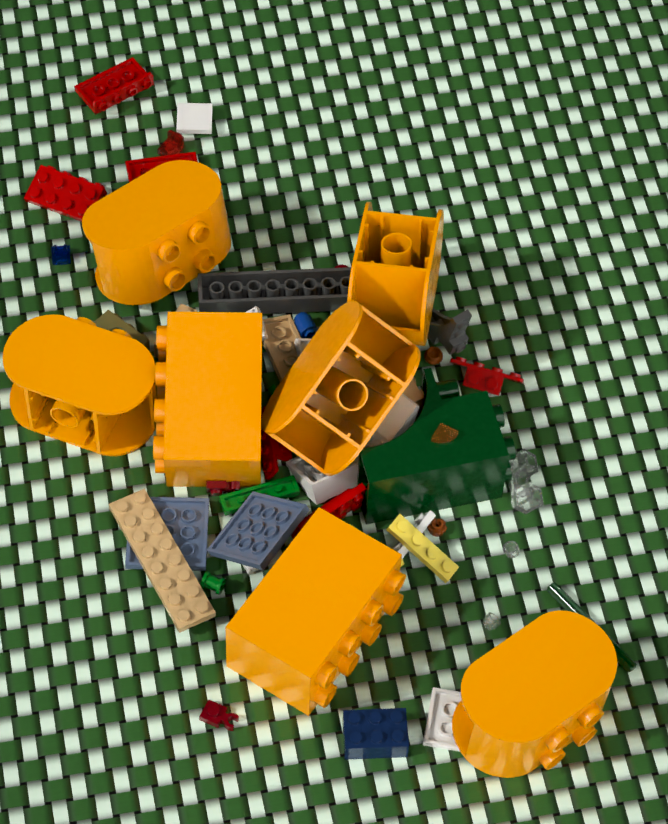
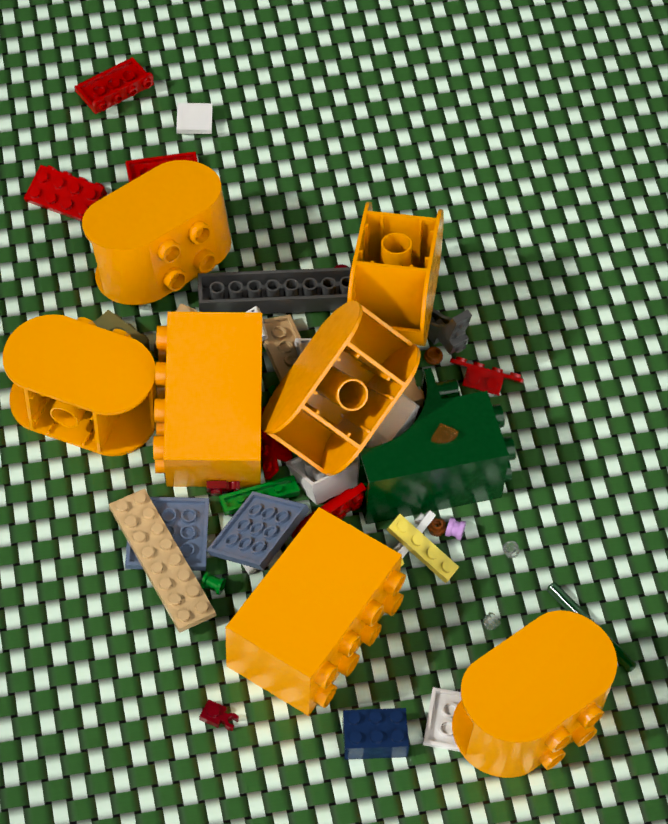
clear blue tile [51,244,71,265] -> none
clear red bracket [157,130,184,156] -> none
blue brick [294,312,318,338] -> none
clear arch [509,449,544,515] -> none
none -> lavender wheel [445,517,466,540]

